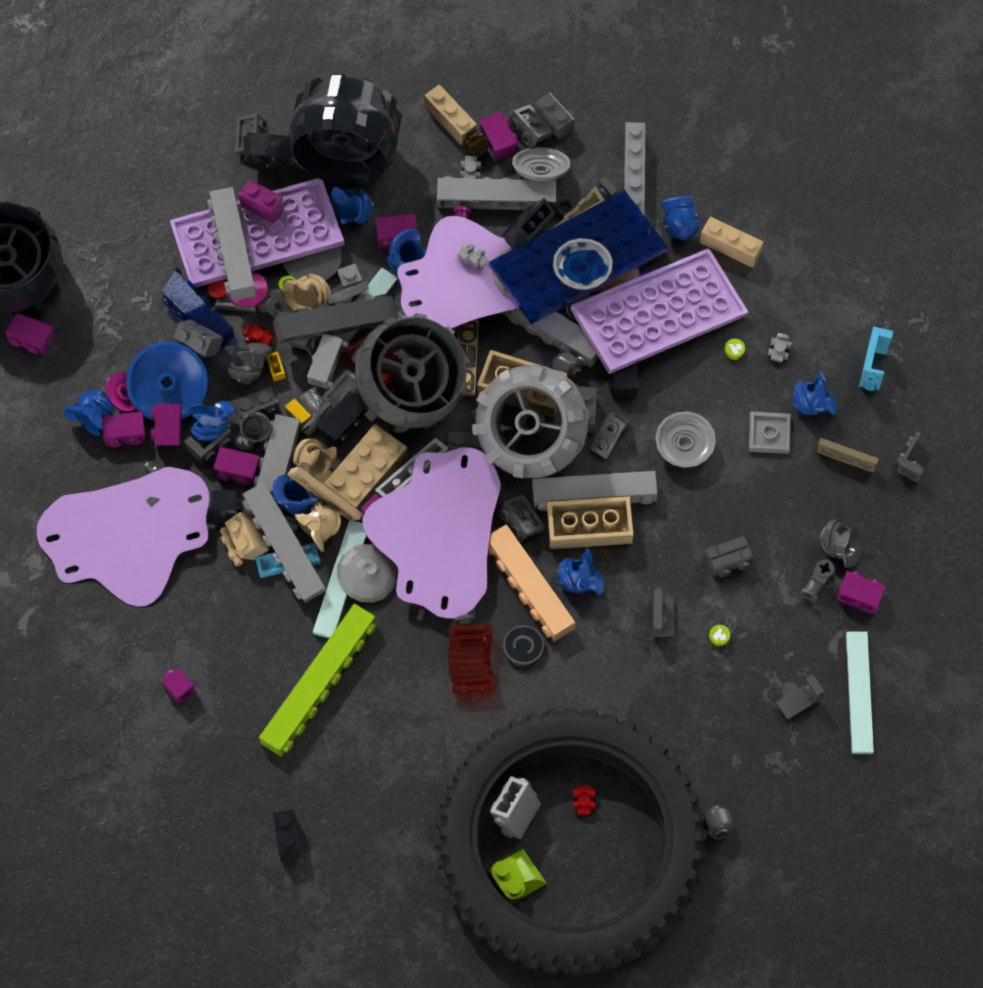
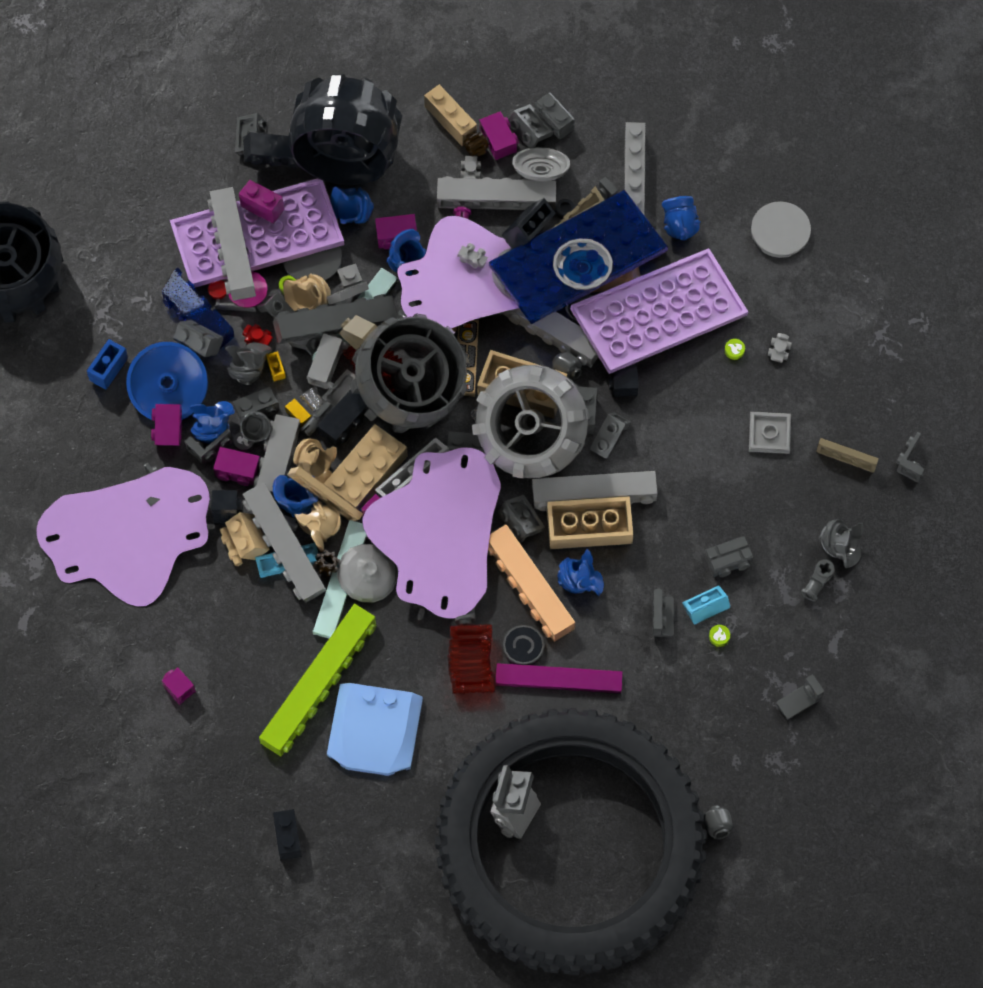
magenta brick [6,313,55,355] -> none
blue helmet [64,390,114,436] -> none
magenta brick [102,412,146,448] -> none
dark pink dish [106,372,136,412] -> none
lime slope [487,849,547,906] -> none
red piece [573,785,595,816] -> none
light grey hat [655,411,716,468] -> none
tan brick [700,217,764,268] -> none
blue helmet [793,371,837,416] -> none
magenta brick [836,571,886,615] -> none
light aqua tile [846,632,874,754] -> none
medium azure panel [859,327,893,391] -> none
none -> blue brick [87,339,128,390]
none -> dark brown gear [313,549,340,577]
none -> light blue wedge [327,683,423,776]
none -> dark tan slope [339,315,378,350]
none -> dark grey bracket [493,765,534,814]
none -> magenta tile [496,663,623,694]
none -> medium azure slope [682,585,730,624]
none -> light grey tile [751,202,811,258]

